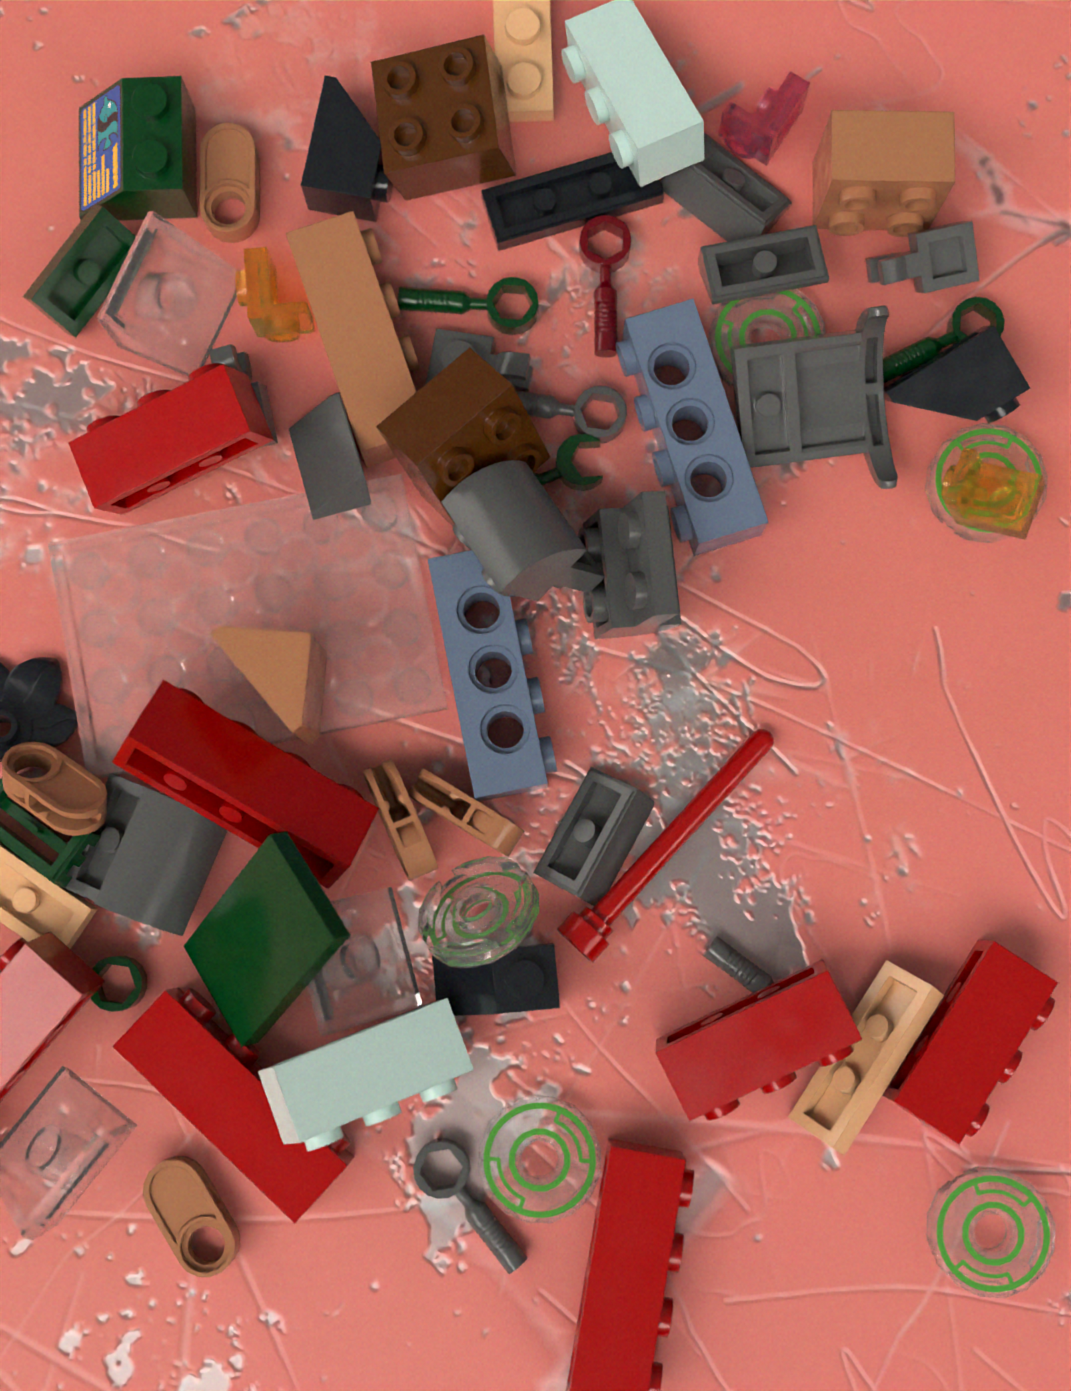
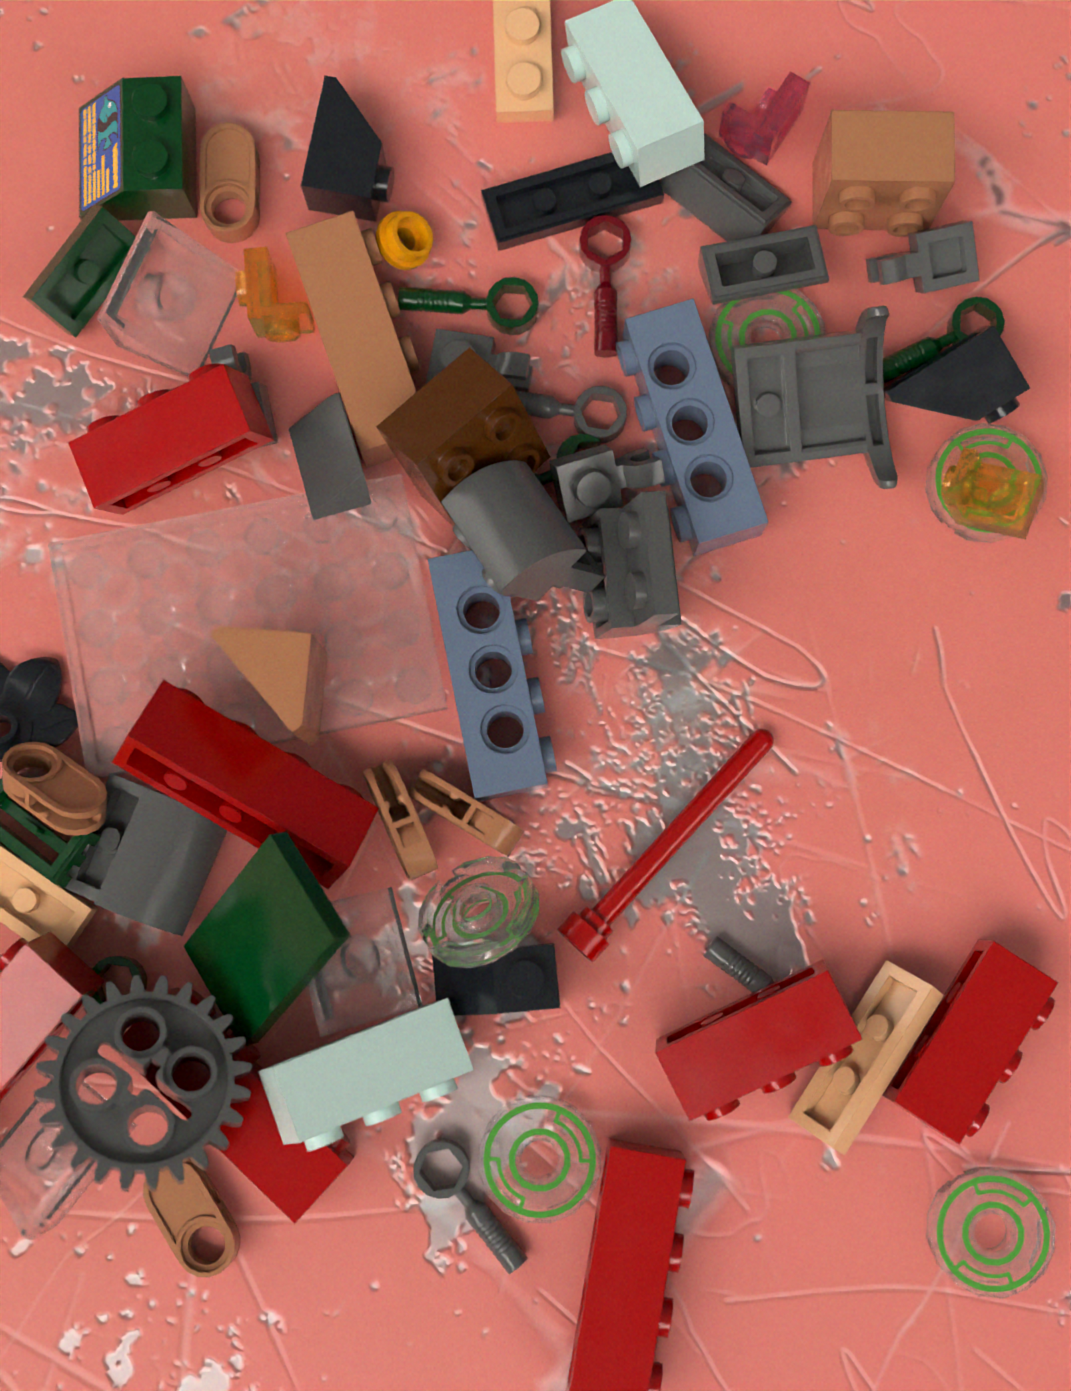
reddish brown brick [371,34,516,200] -> none
dark grey slope [533,767,654,906] -> none
none -> dark grey gear [34,975,252,1192]
none -> light orange plate [376,211,433,270]
none -> dark grey plate [549,444,665,523]

